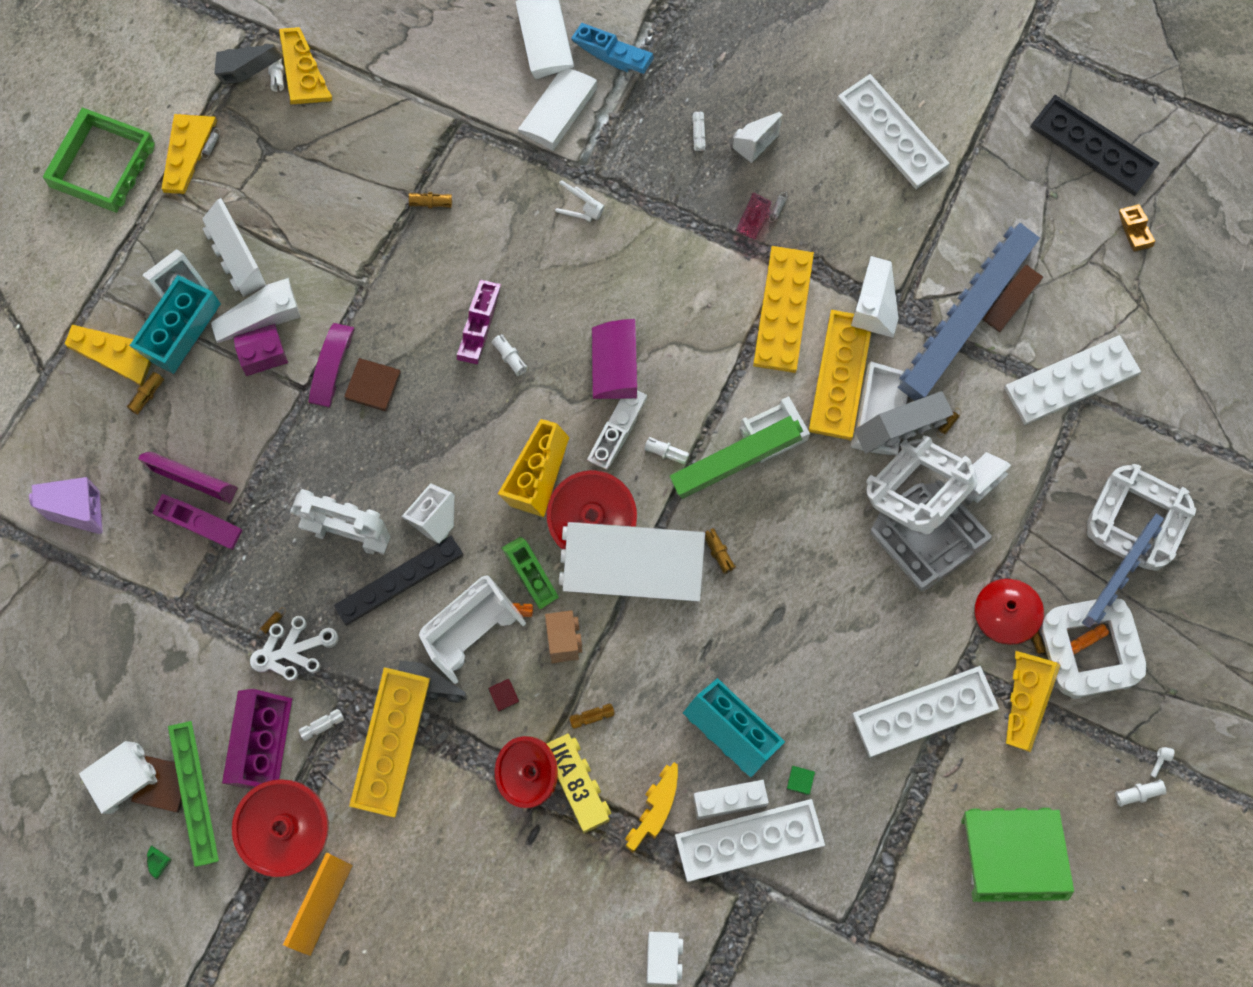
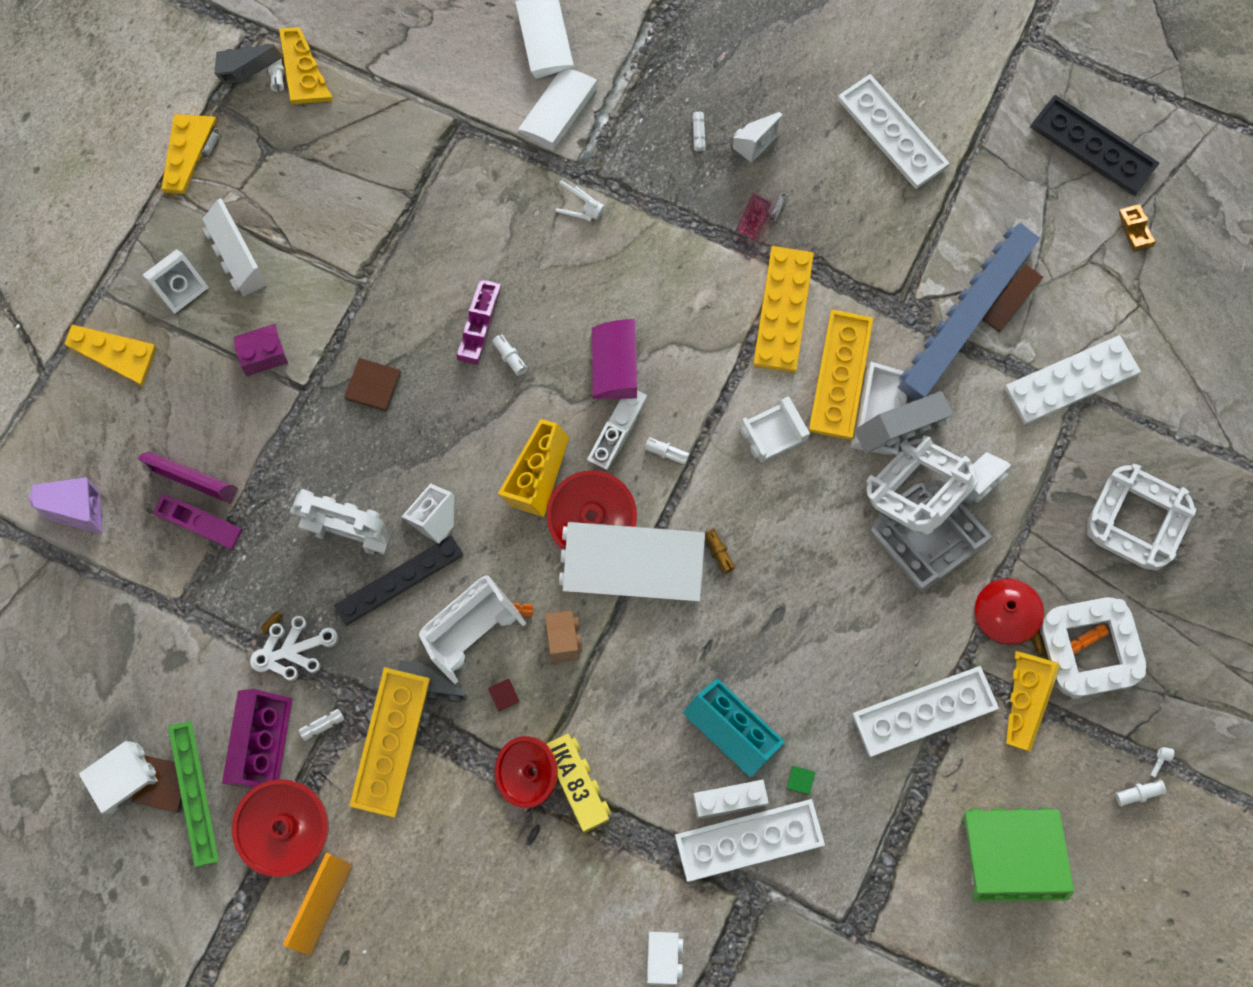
bright green window [43,107,155,213] -> none
pearl gold pin [126,372,164,415] -> none
teal slope [129,275,221,374] -> none
green tile [147,845,172,880] -> none
white wedge [211,278,301,343] -> none
magenta slope [308,323,355,408] -> none
pearl gold pin [409,192,452,209] -> none
bright green slope [501,536,559,609] -> none
pearl gold axle [569,703,615,729] -> none
dark azure slope [571,23,654,74] -> none
yellow slope [625,762,678,853] -> none
bright green brick [670,415,804,499] -> none
white wedge [851,256,898,338] -> none
pearl gold piece [937,408,961,438] -> none
sand blue plate [1081,513,1164,628] -> none

